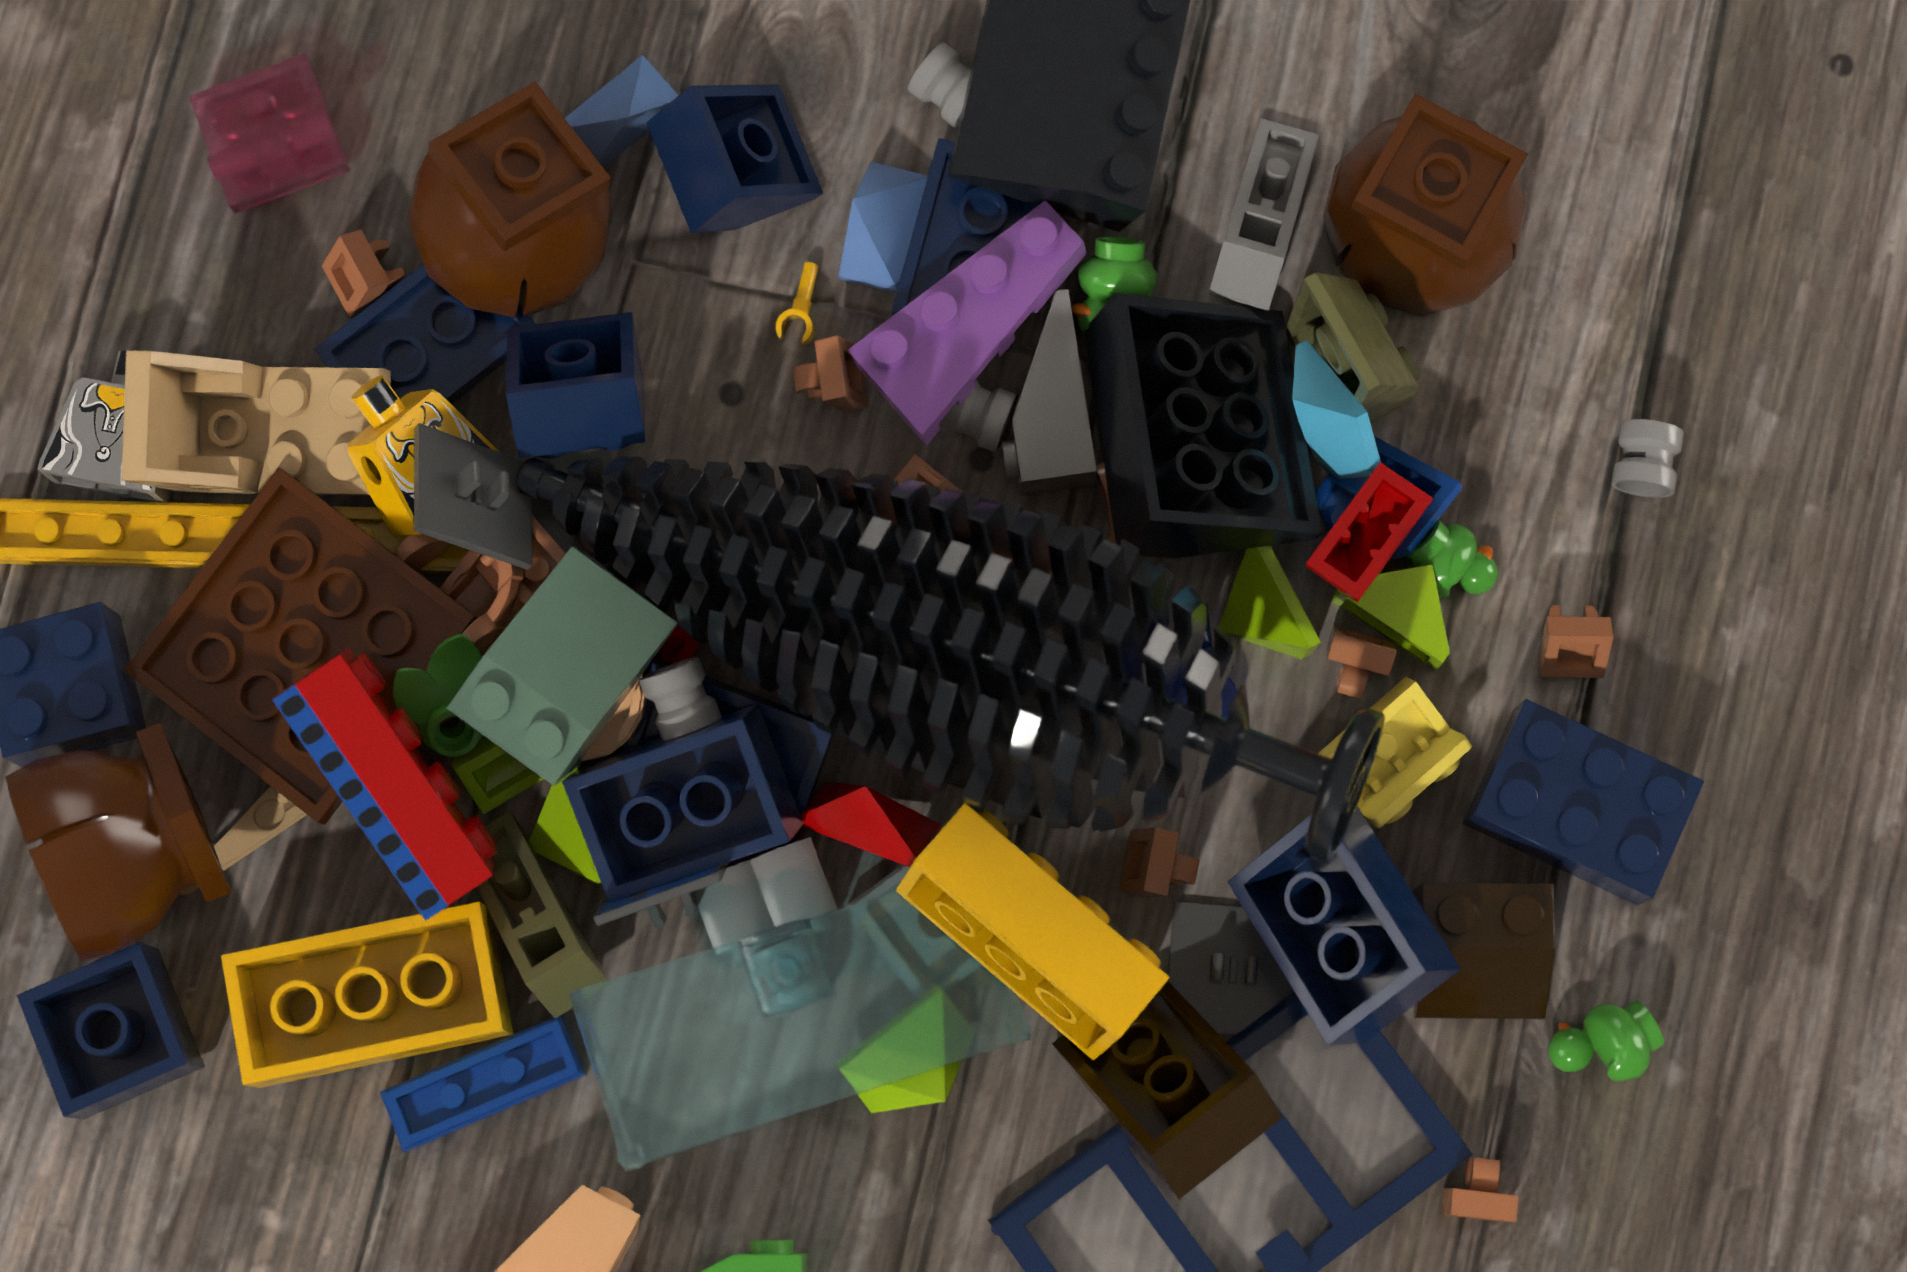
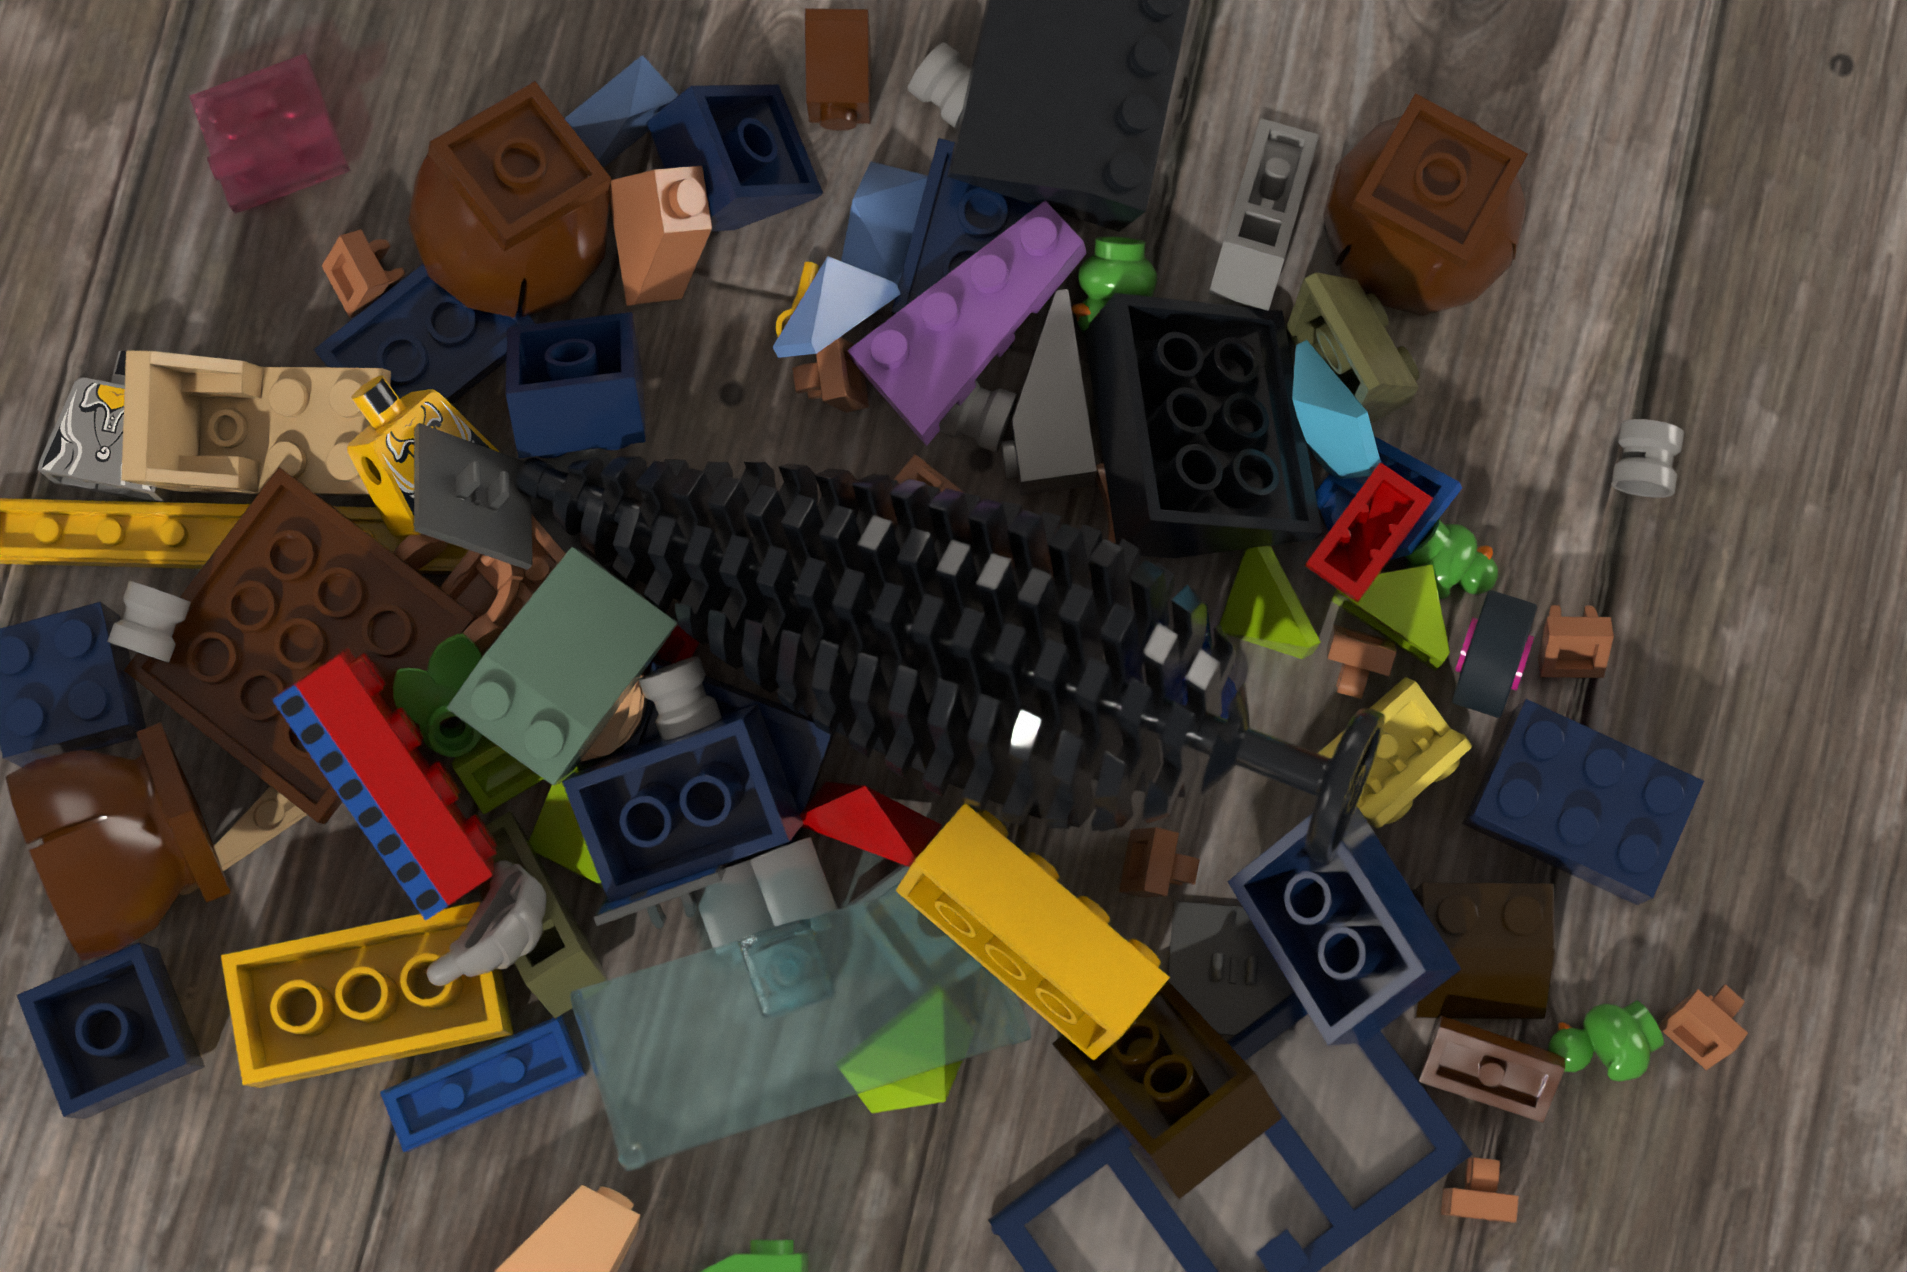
none -> light grey wheel [107,581,191,663]
none -> light grey piece [427,860,546,986]
none -> nougat slope [609,166,712,306]
none -> medium blue slope [773,256,901,358]
none -> reddish brown slope [805,8,872,131]
none -> reddish brown plate [1419,1015,1565,1123]
none -> black wheel [1452,590,1537,718]
none -> nougat tile [1658,984,1748,1070]

